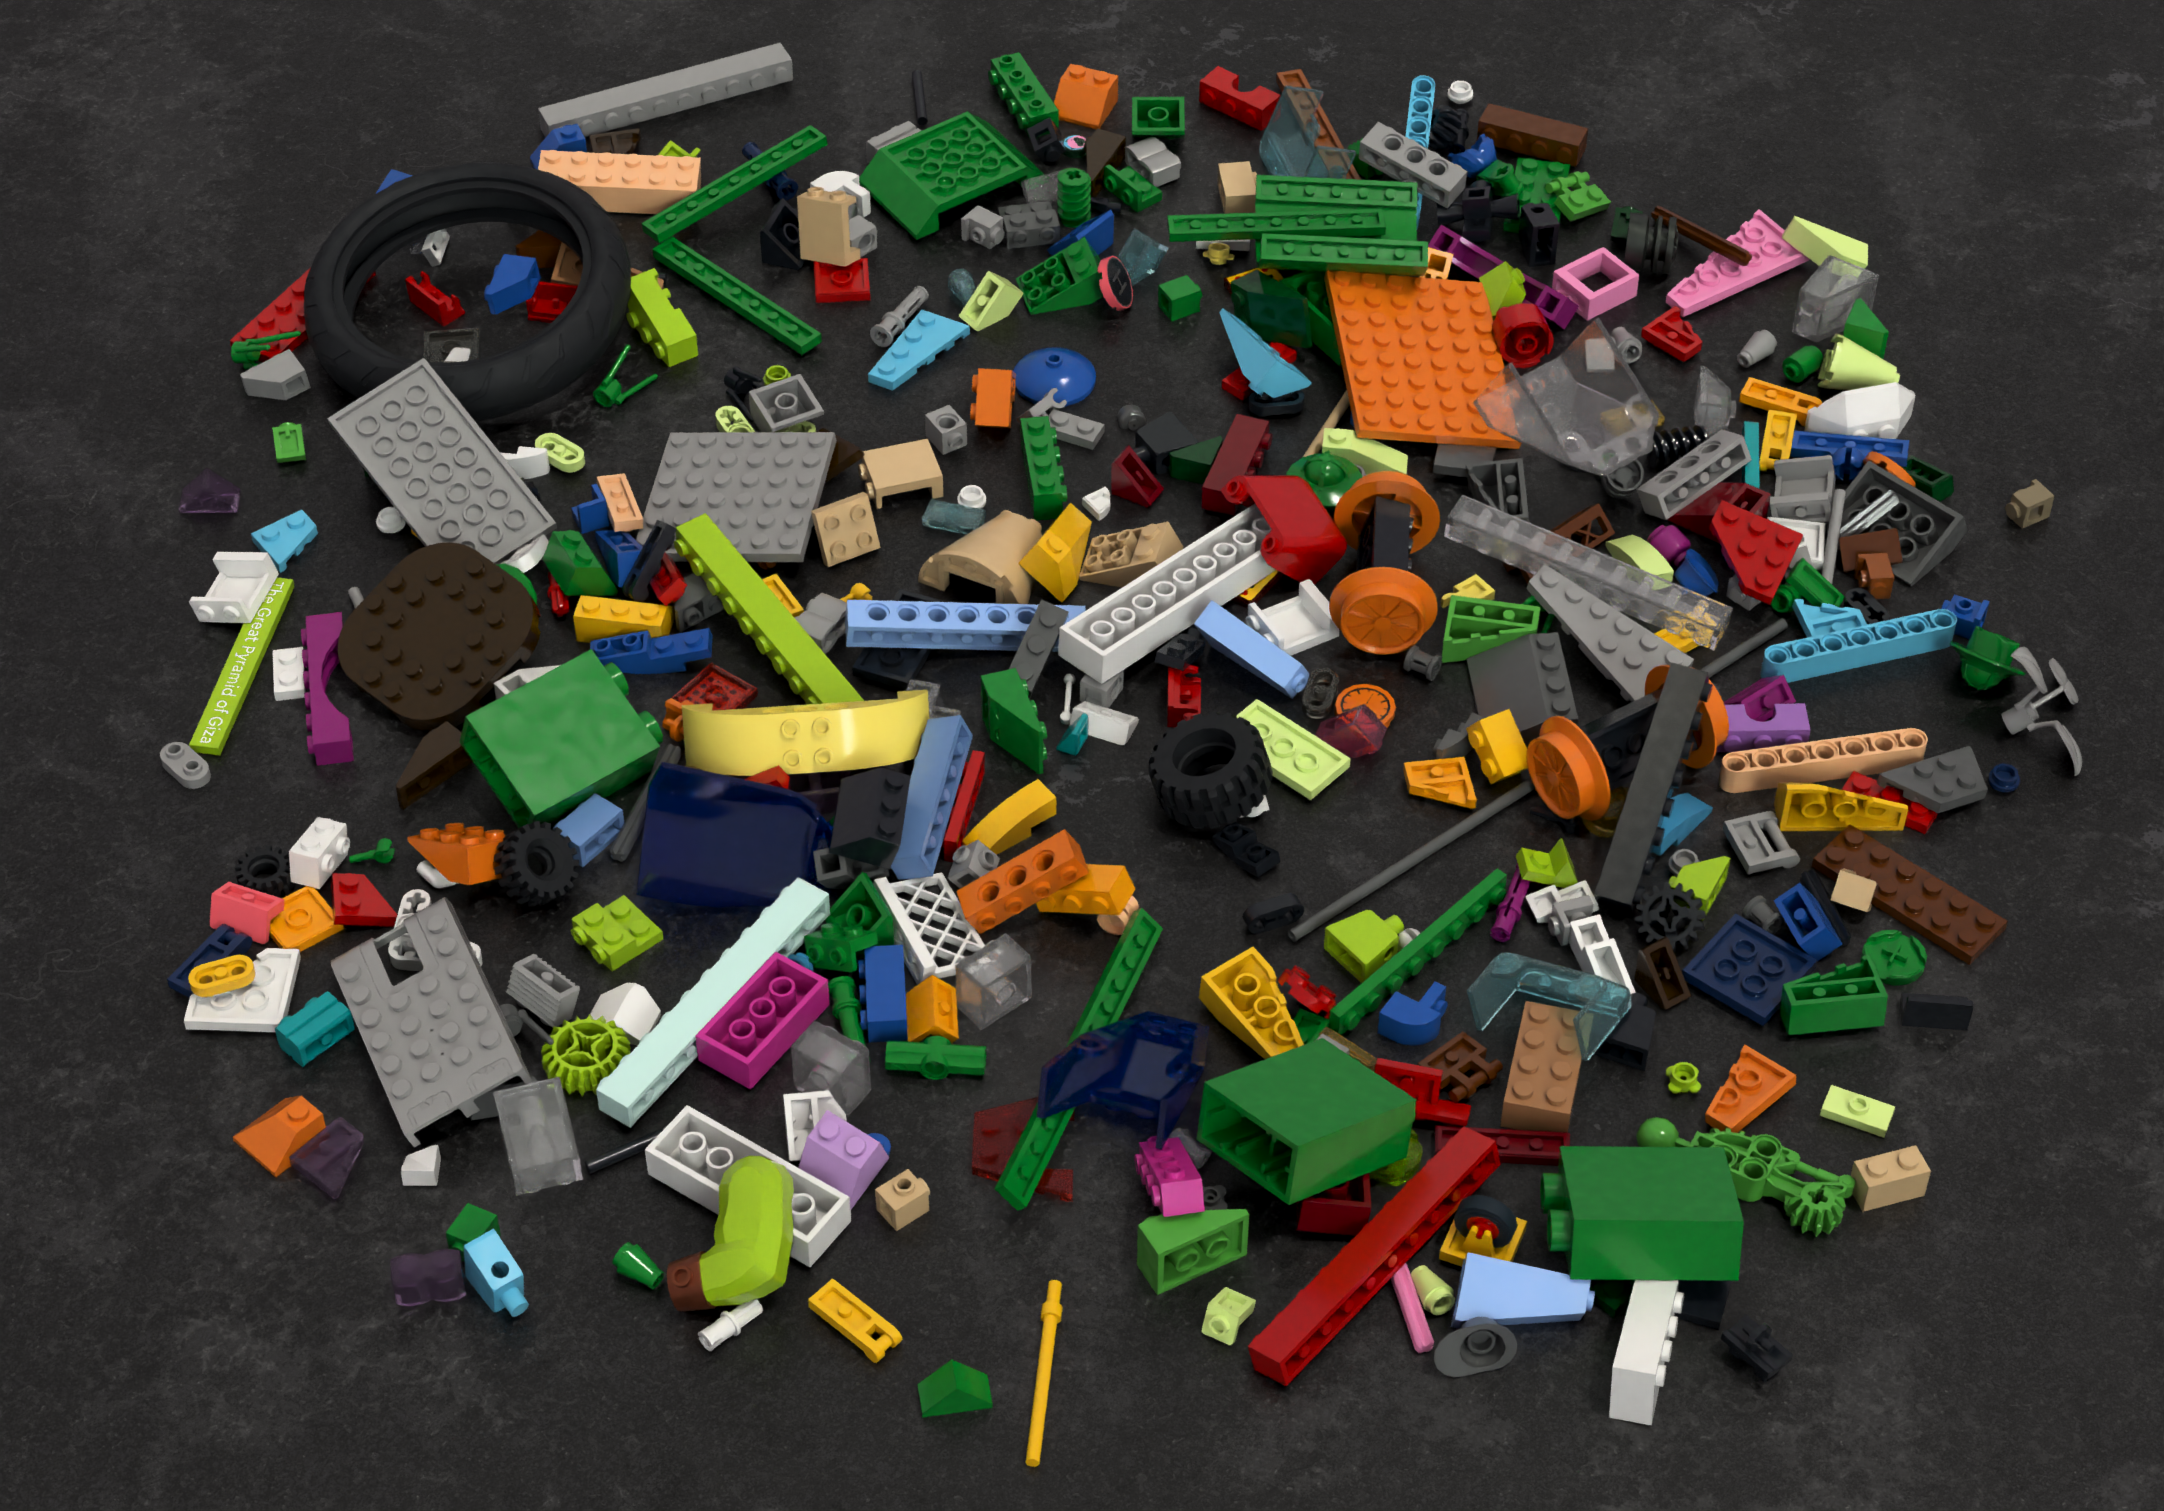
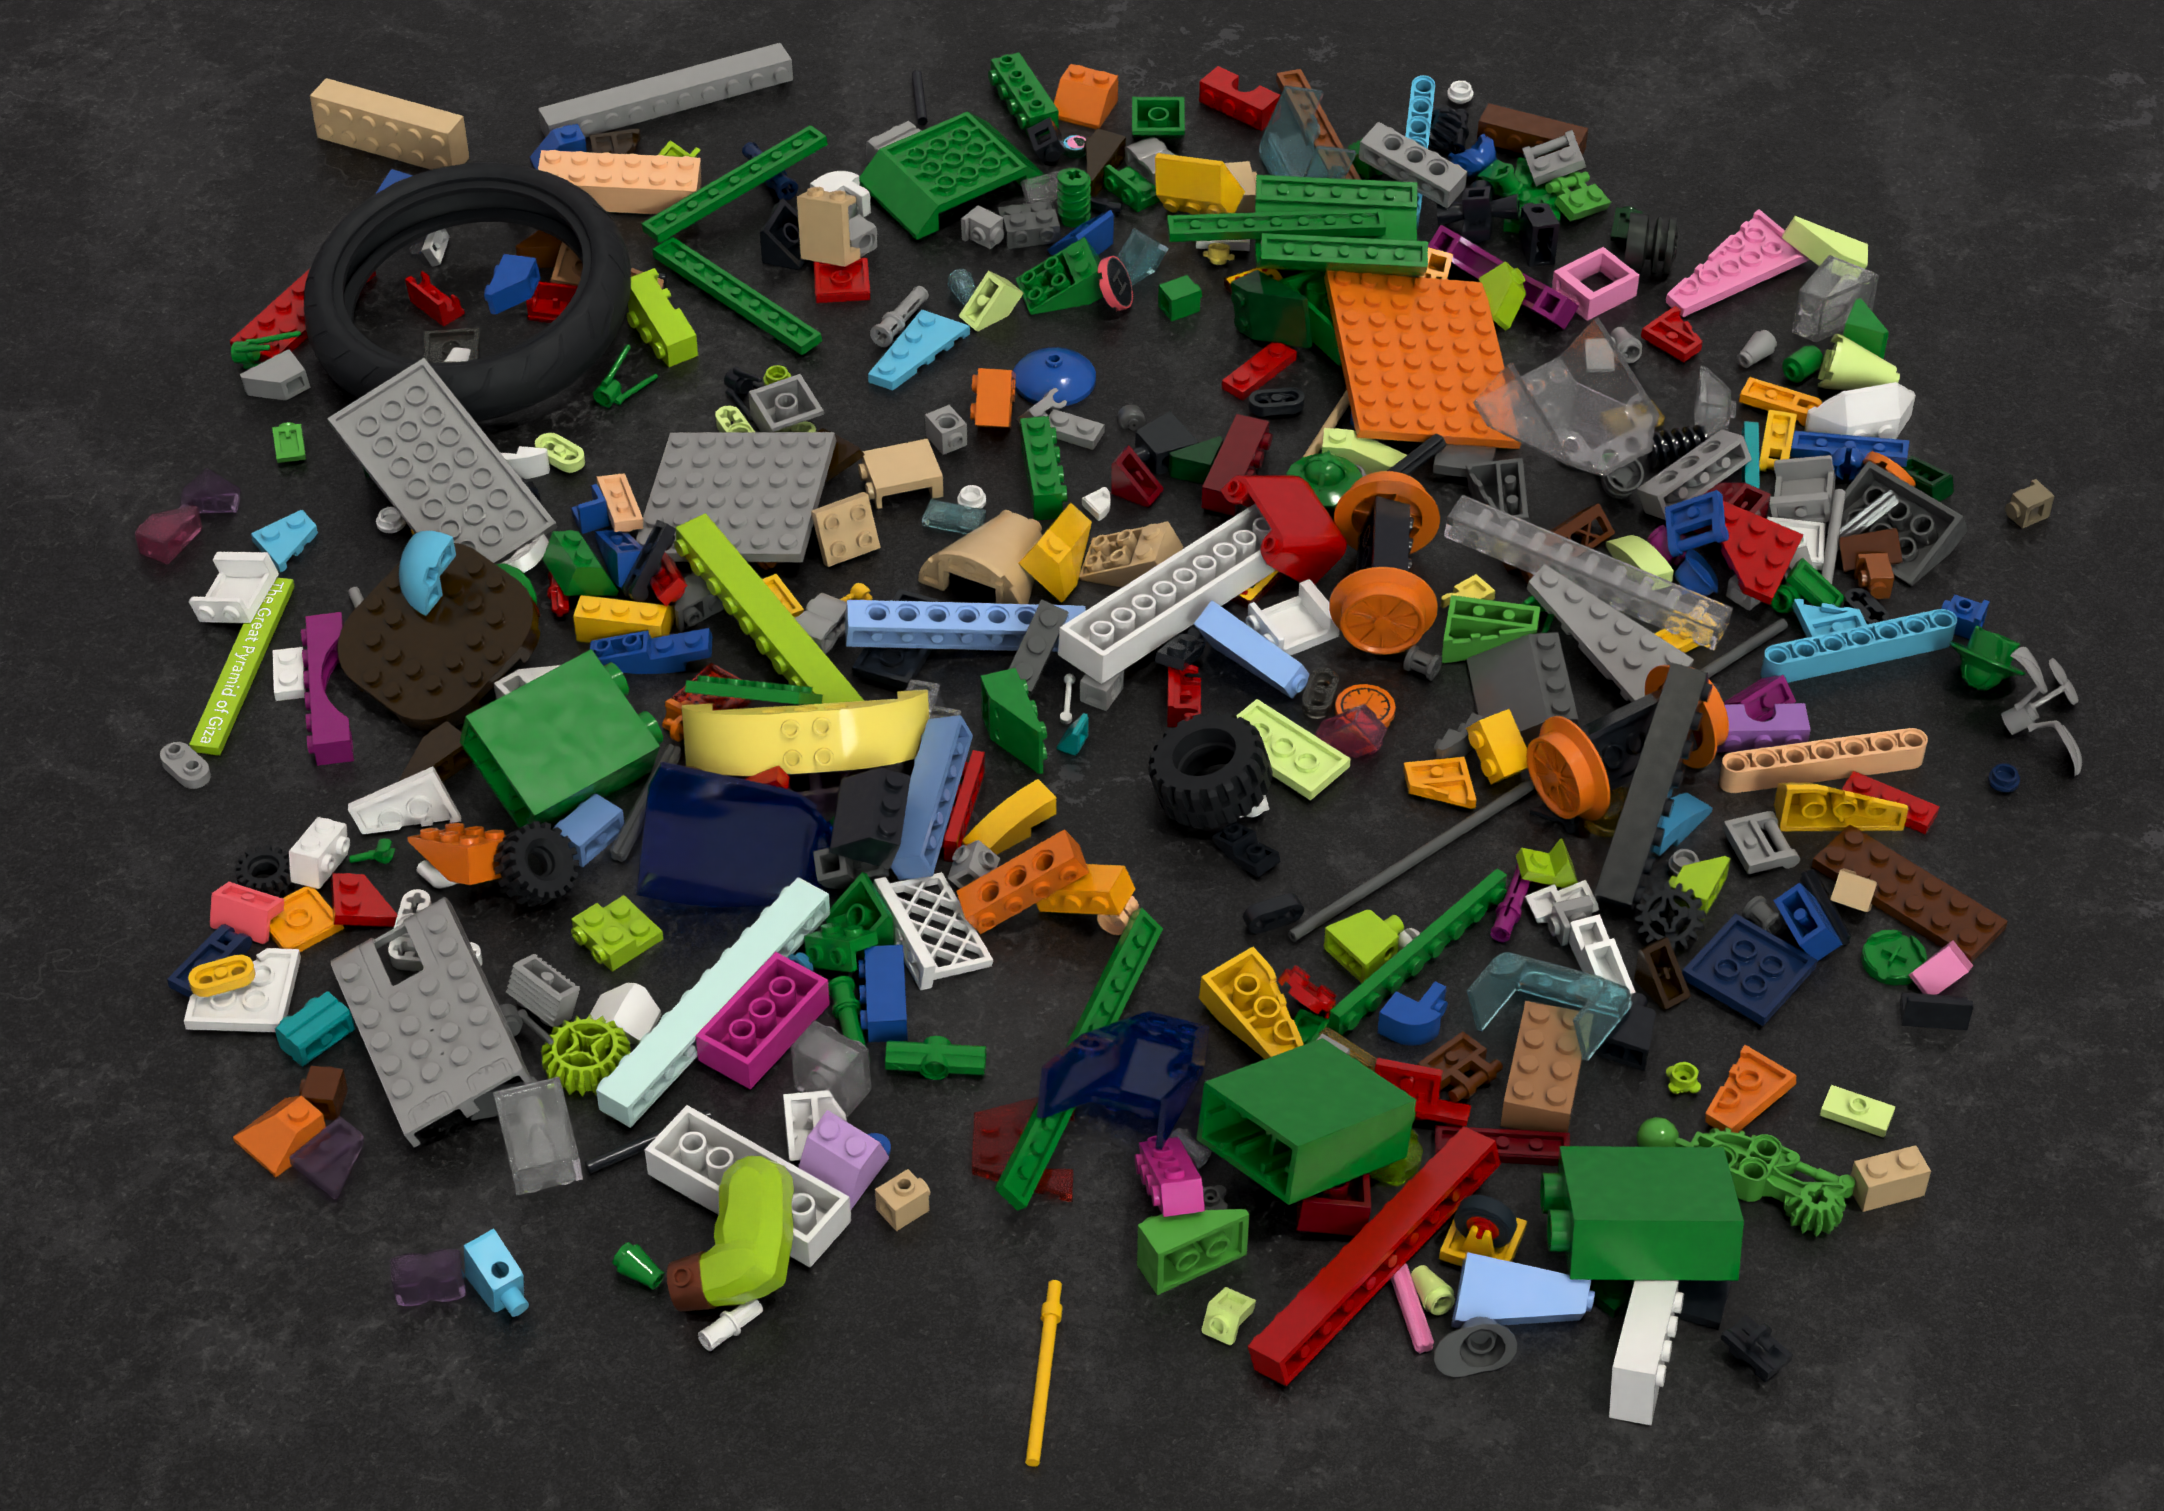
white slope [401,1145,441,1186] -> none
green brick [446,1203,501,1261] -> none
yellow plate [808,1278,902,1363] -> none
light orange panel [906,975,959,1044] -> none
green slope [917,1359,993,1418] -> none
clear brick [955,933,1032,1030] -> none
white slope [1069,701,1139,745] -> none
medium azure wedge [1219,308,1312,398] -> none
red brick [1491,303,1554,368] -> none
reddish brown axle [1651,206,1752,266] -> none
green wedge [1779,954,1888,1035] -> none
dark grey wing [1877,746,1988,813] -> none
none -> clear pink slope [134,506,203,564]
none -> reddish brown brick [299,1066,348,1121]
none -> tan brick [310,78,469,170]
none -> white wing [348,766,461,835]
none -> medium azure brick [399,531,456,616]
none -> green plate [685,675,823,705]
none -> yellow slope [1155,153,1245,215]
none -> black axle [1387,434,1446,476]
none -> light grey plate [1522,130,1586,186]
none -> blue plate [1665,490,1729,558]
none -> bright pink slope [1909,940,1973,995]

